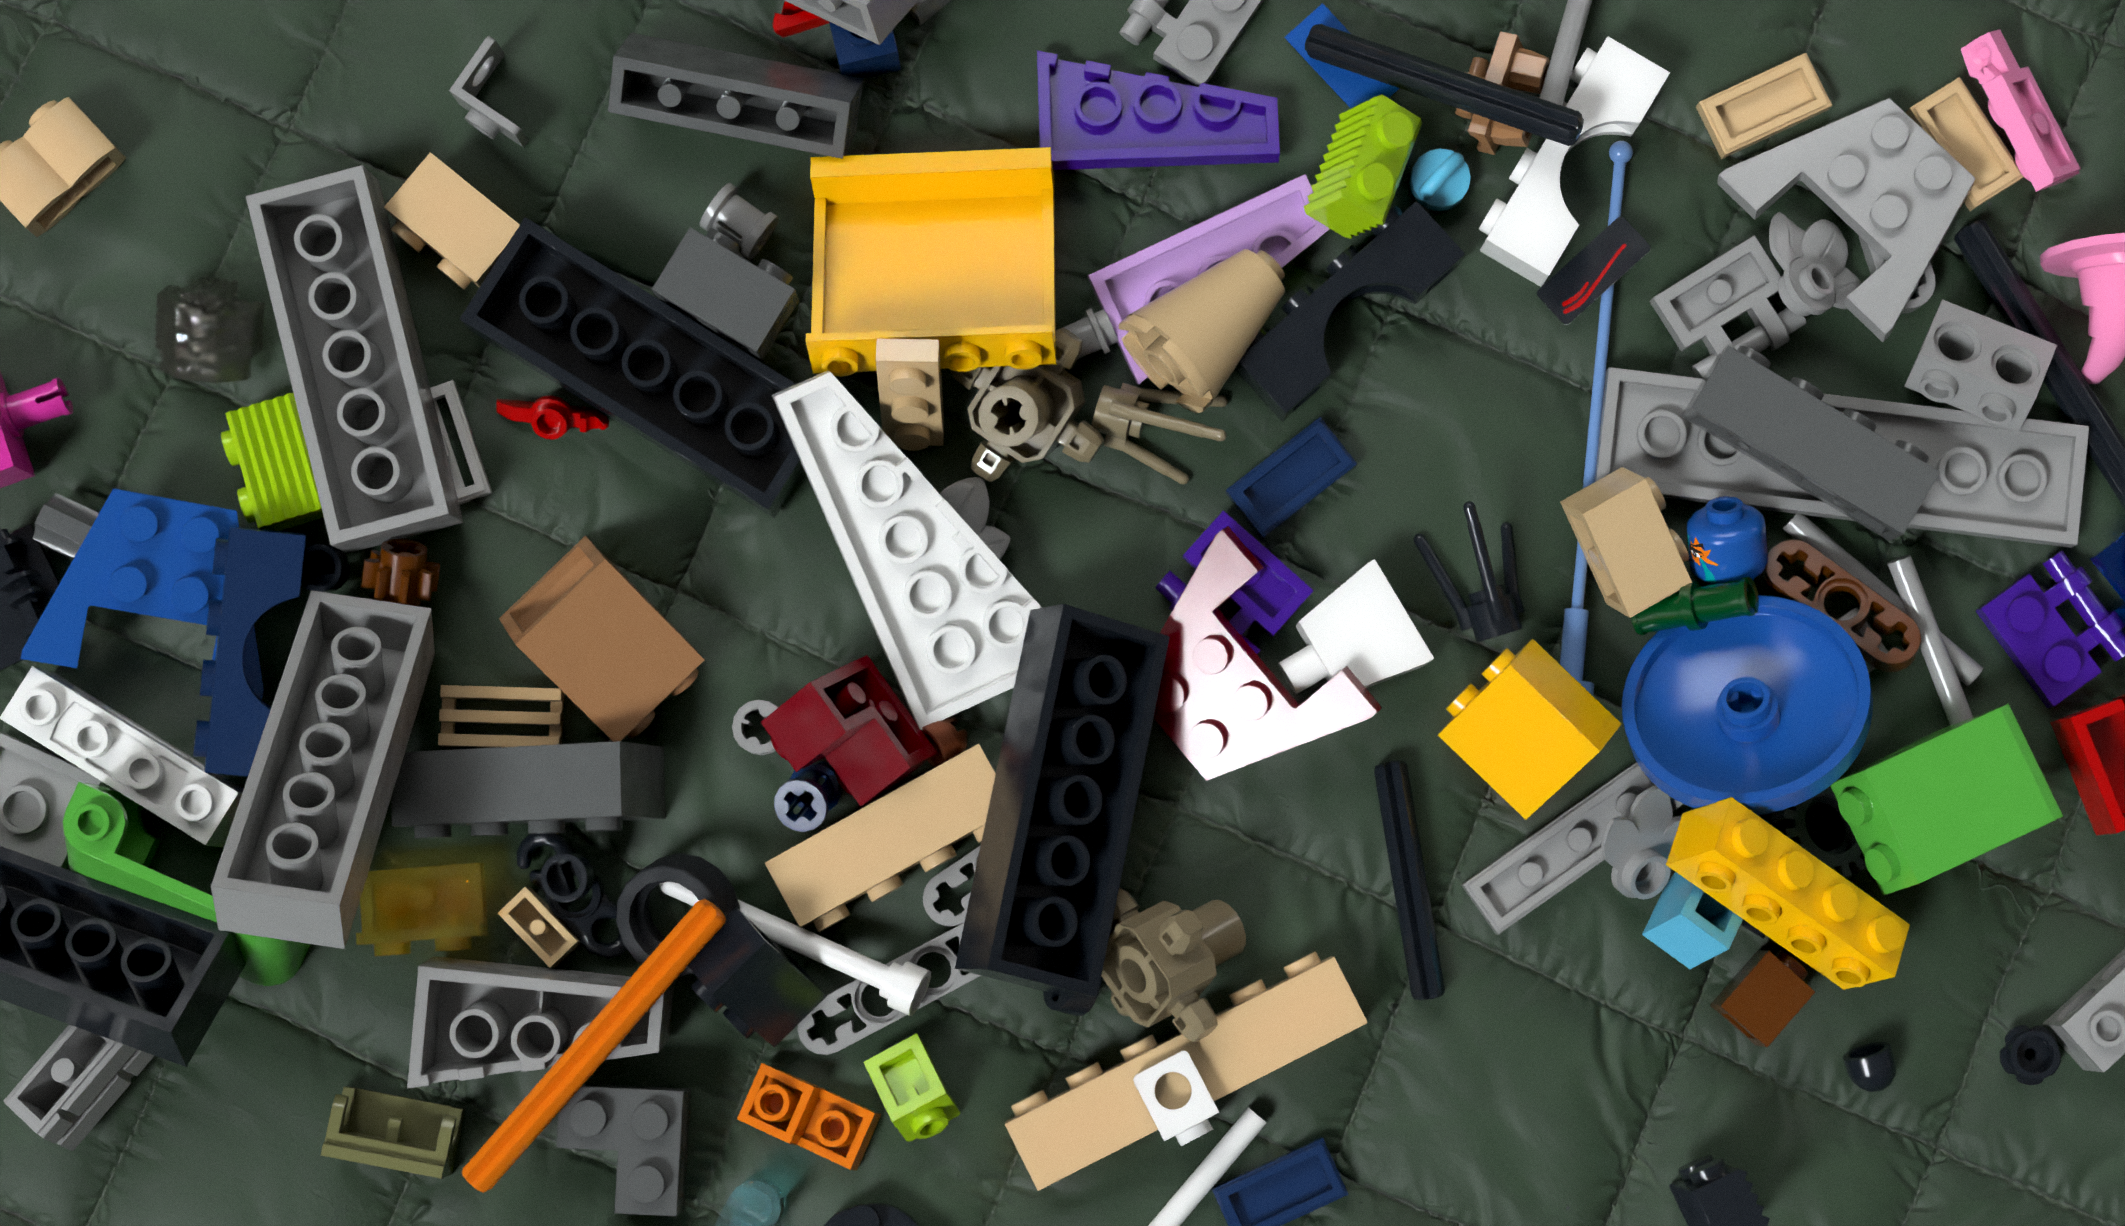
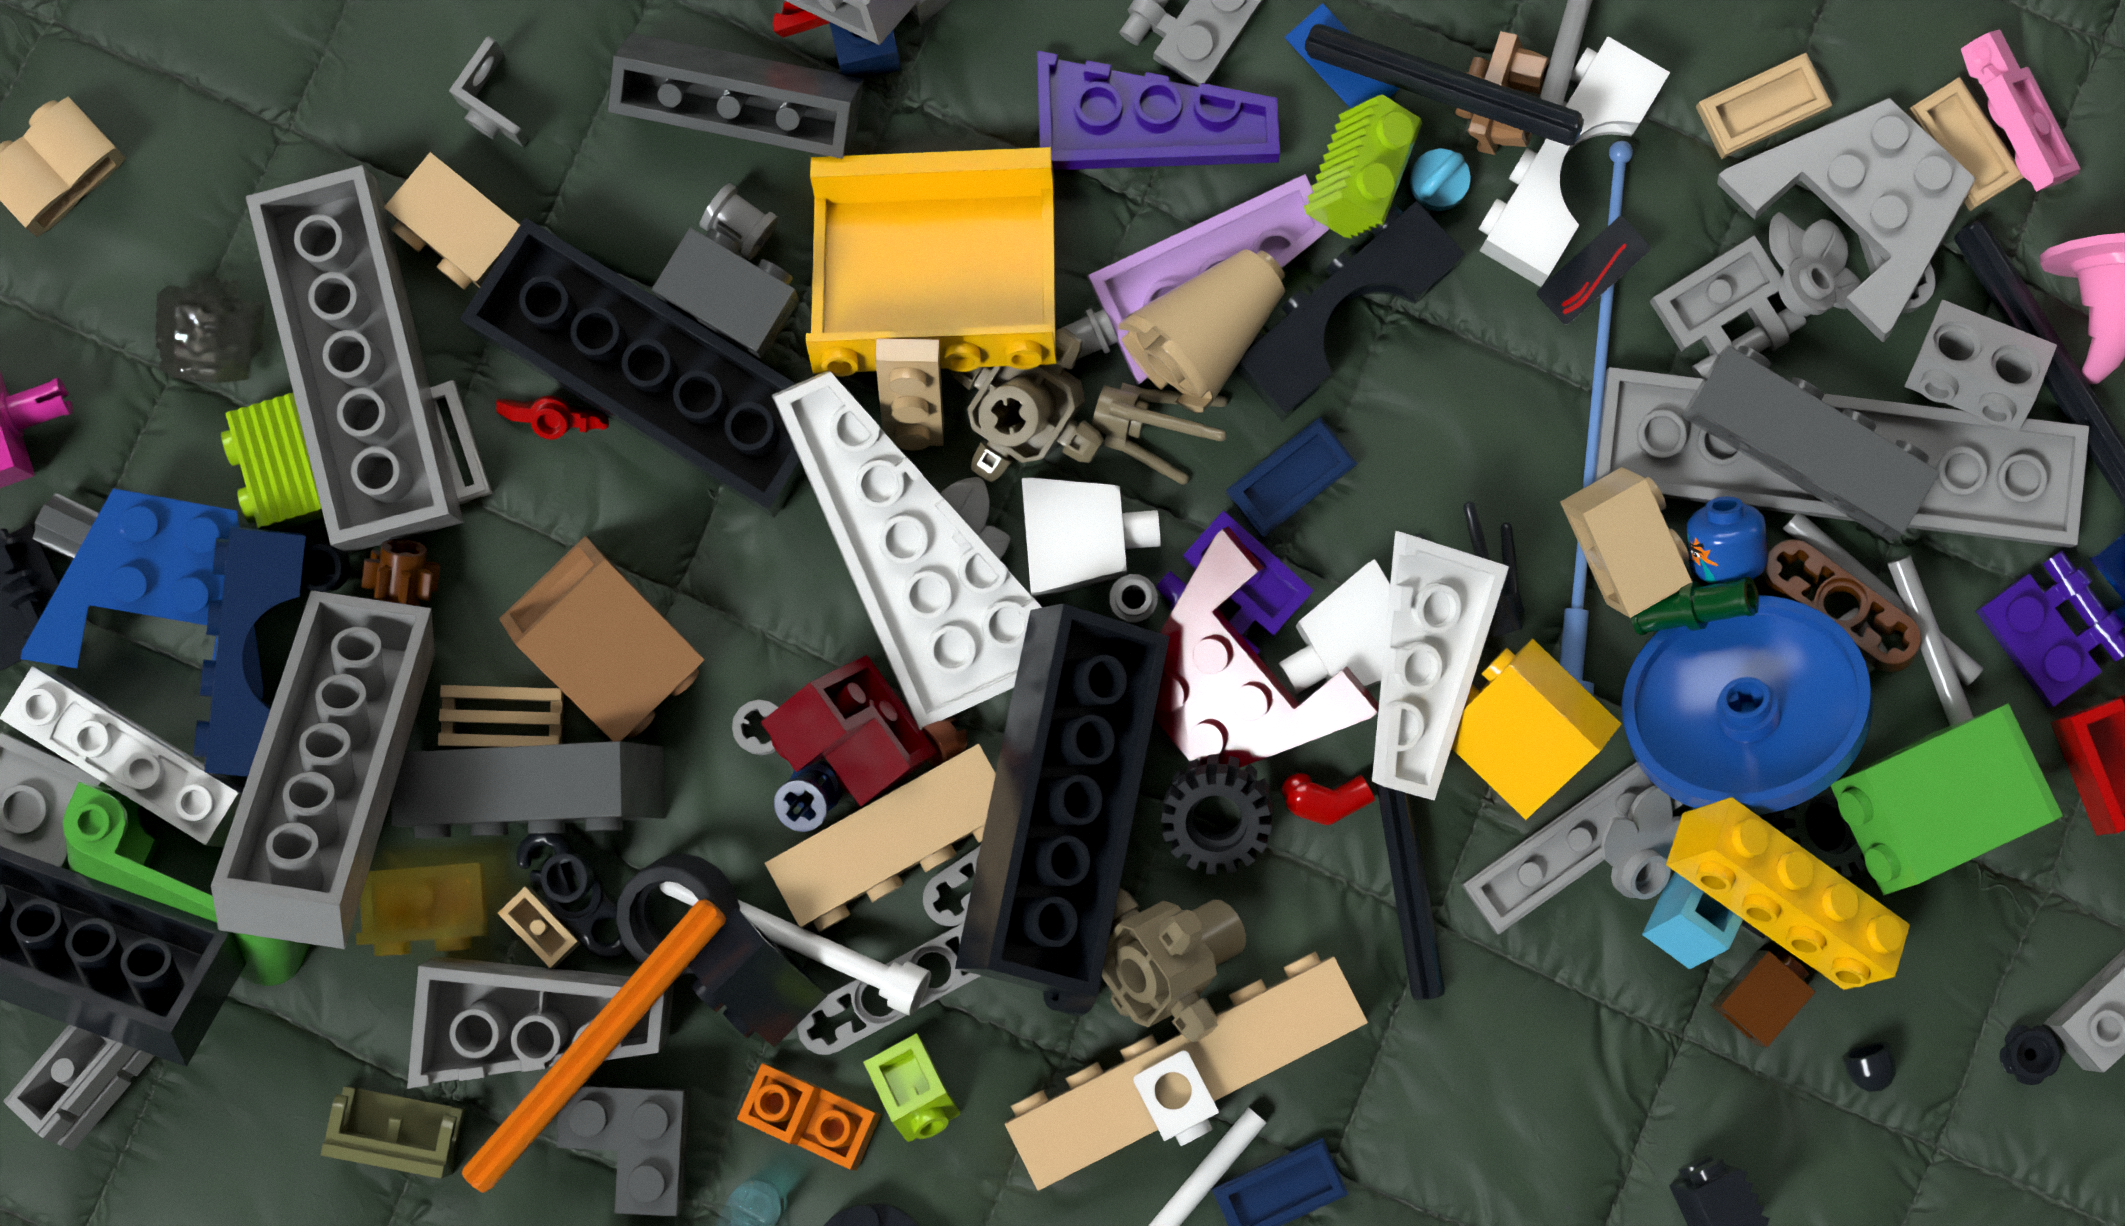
none -> white torso [1022,478,1160,599]
none -> light grey pin [1109,574,1158,623]
none -> black tyre [1161,754,1273,875]
none -> red arm [1282,773,1375,825]
none -> white wing [1372,531,1509,801]

